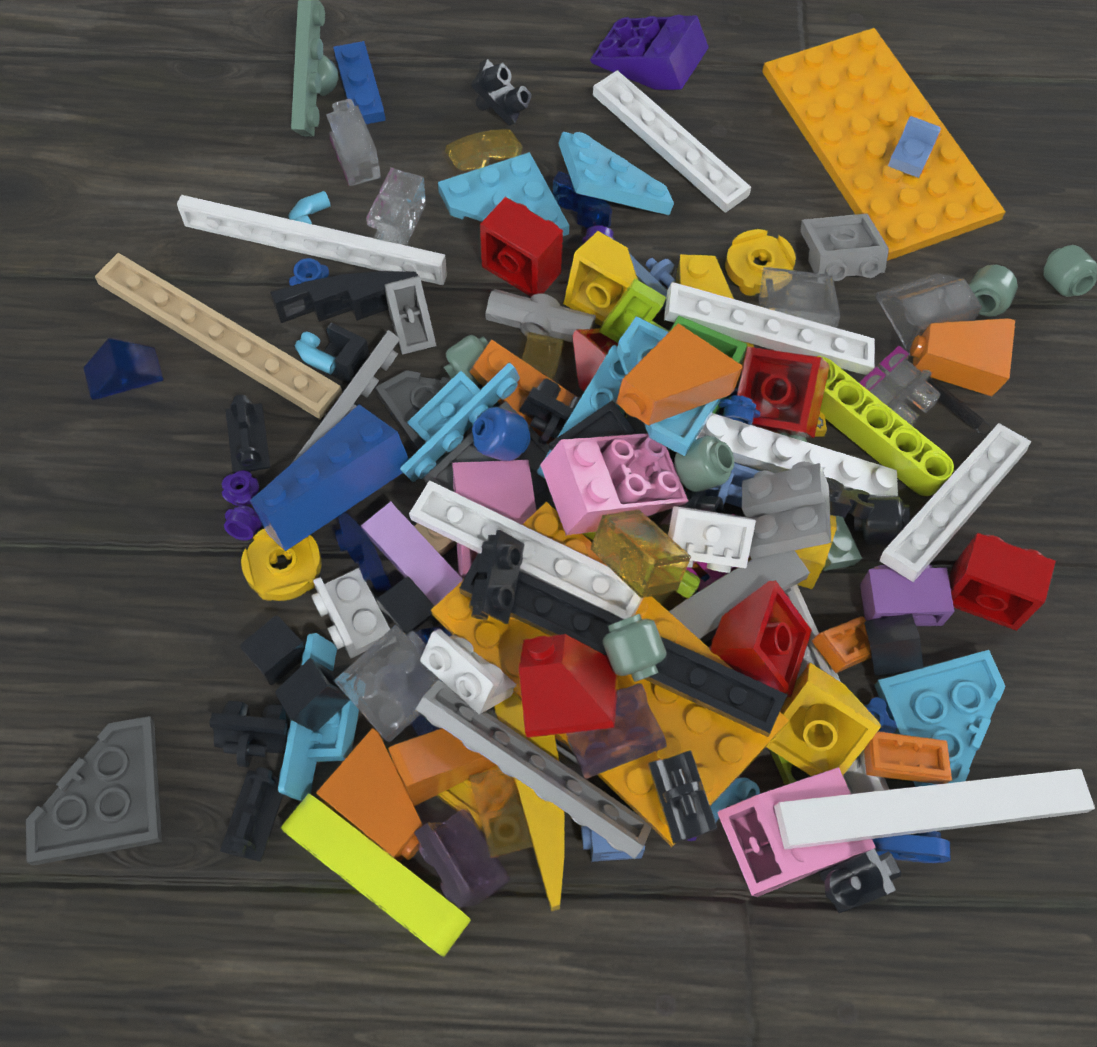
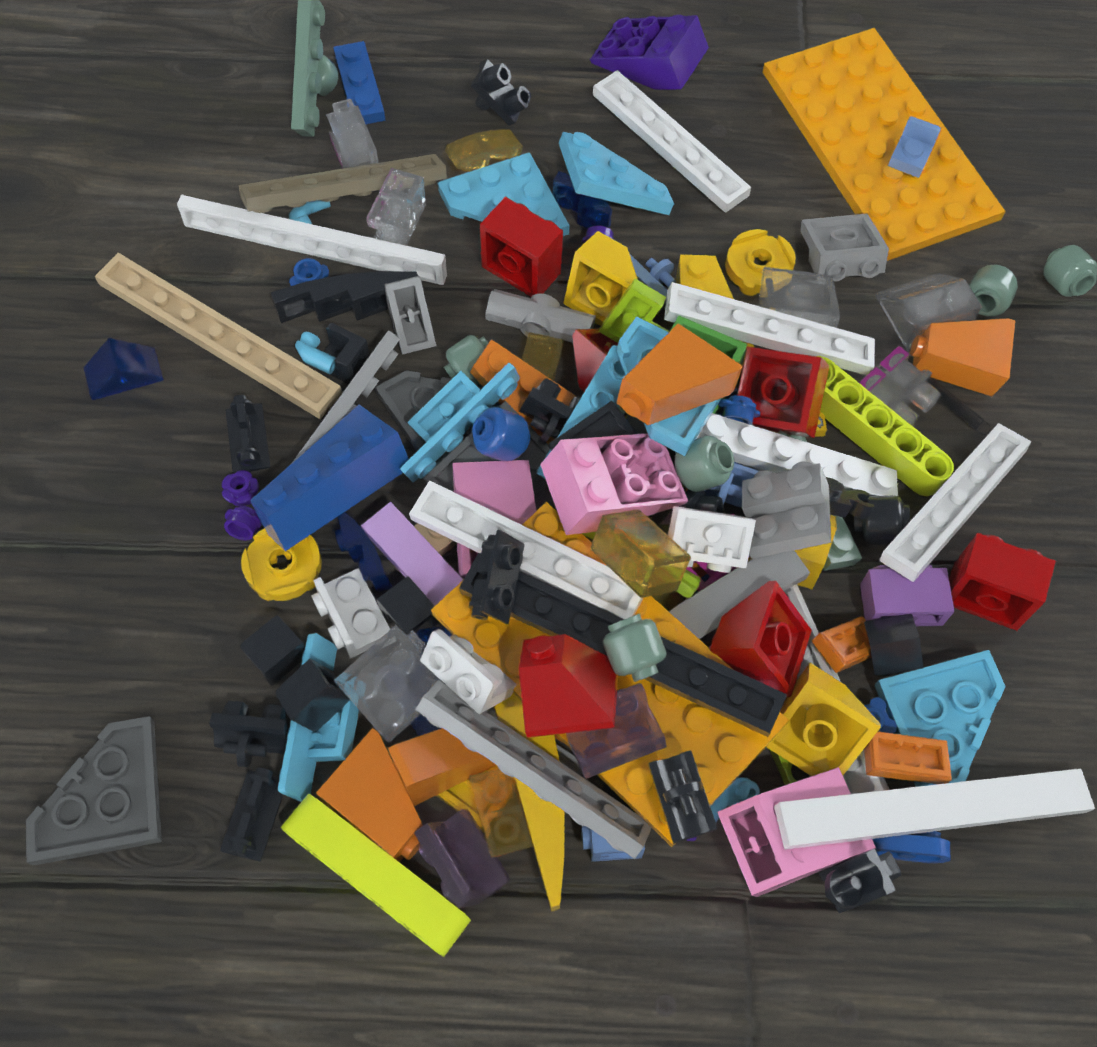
none -> dark tan plate [239,154,447,213]

